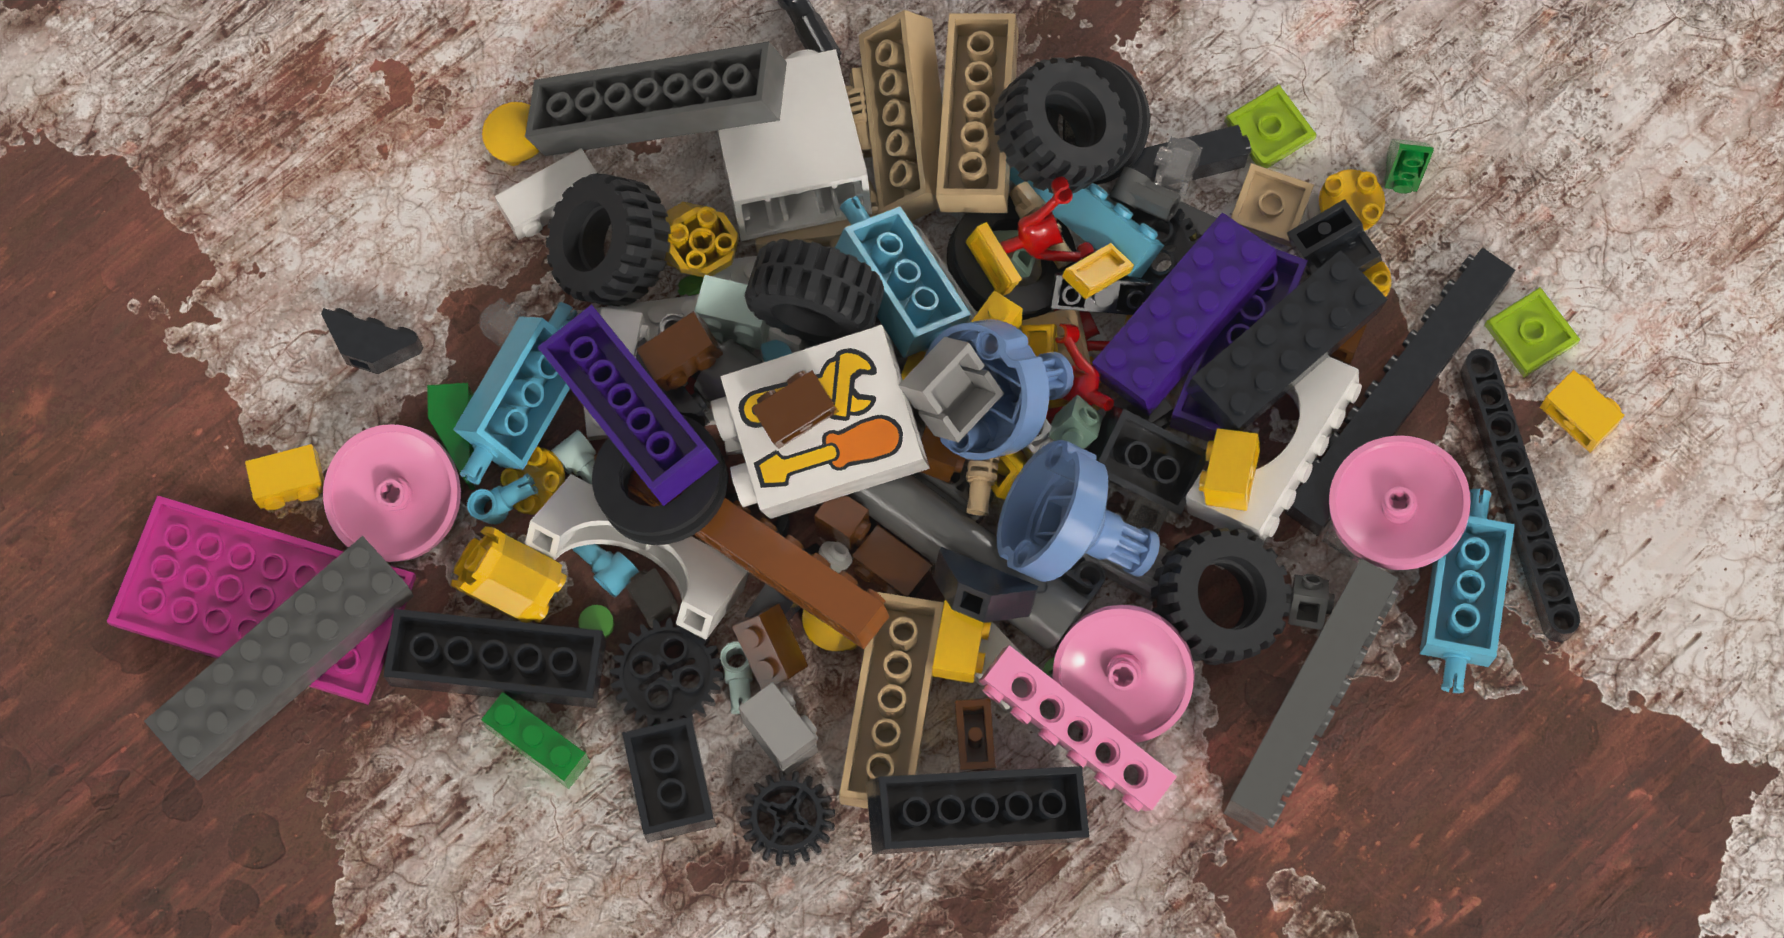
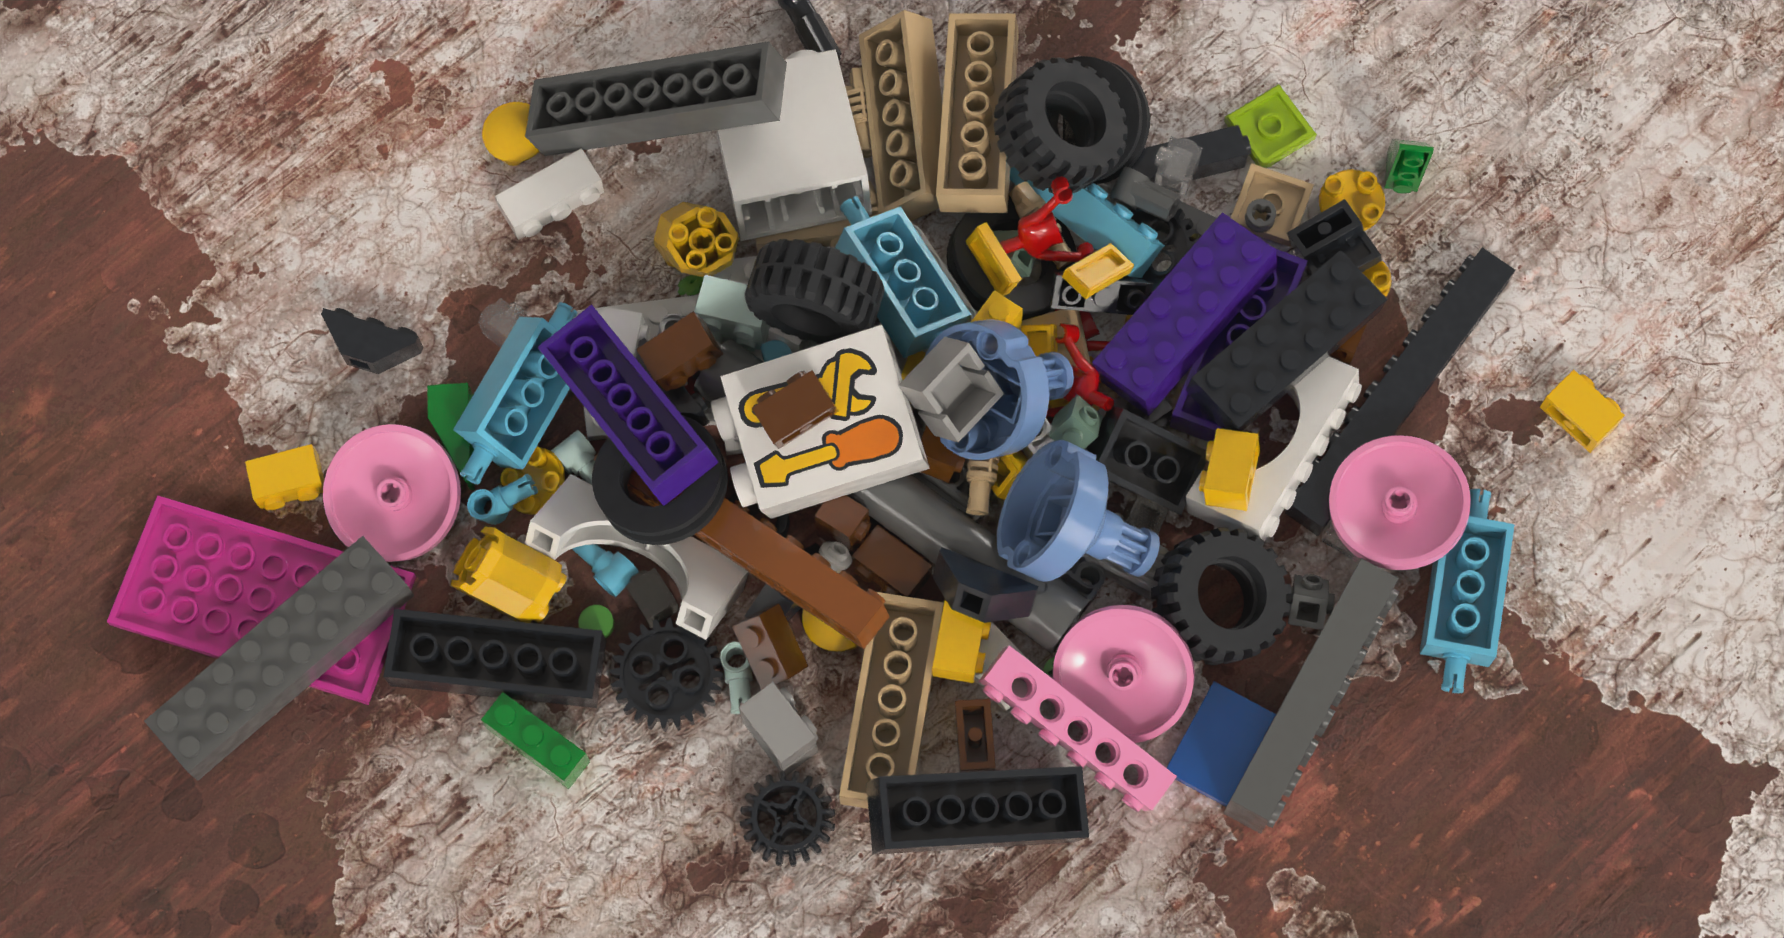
black tyre [546,173,671,307] -> none
black brick [622,717,717,843] -> none
black beam [1460,349,1580,642] -> none
lime tile [1484,287,1581,378] -> none
none -> blue tile [1167,681,1276,807]
none -> dark grey bush [1245,199,1276,233]

